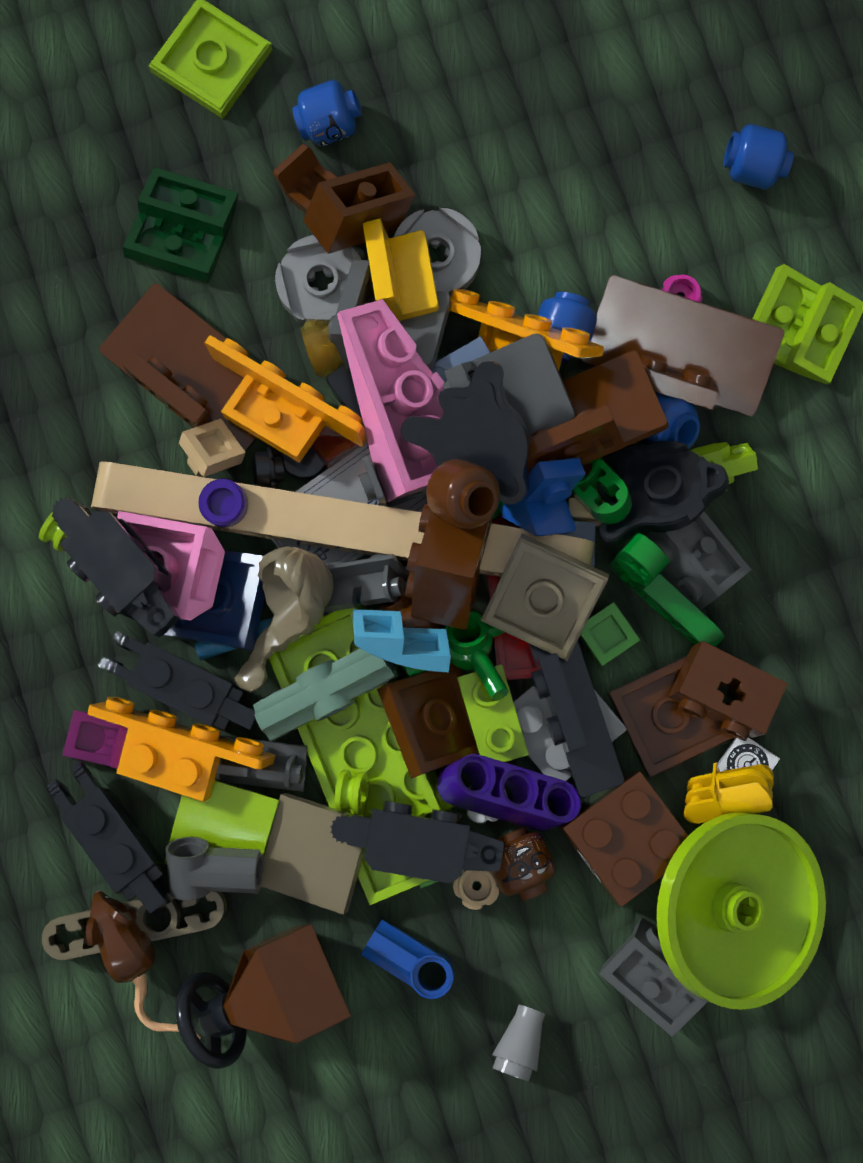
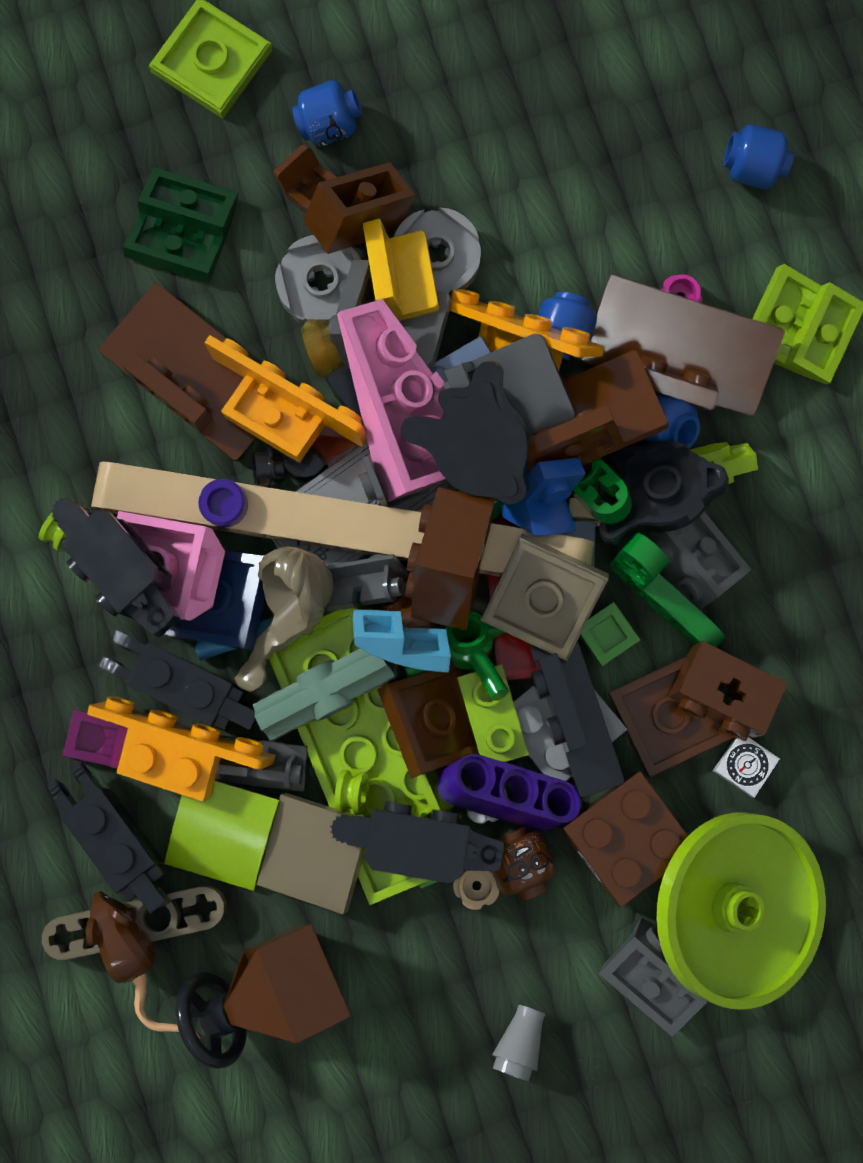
dark grey piece [166,837,264,900] -> none
tan tile [179,419,246,477] -> none
blue piece [361,919,455,999] -> none
reddish brown head [426,459,500,529] -> none
yellow arm [684,762,774,824] -> none

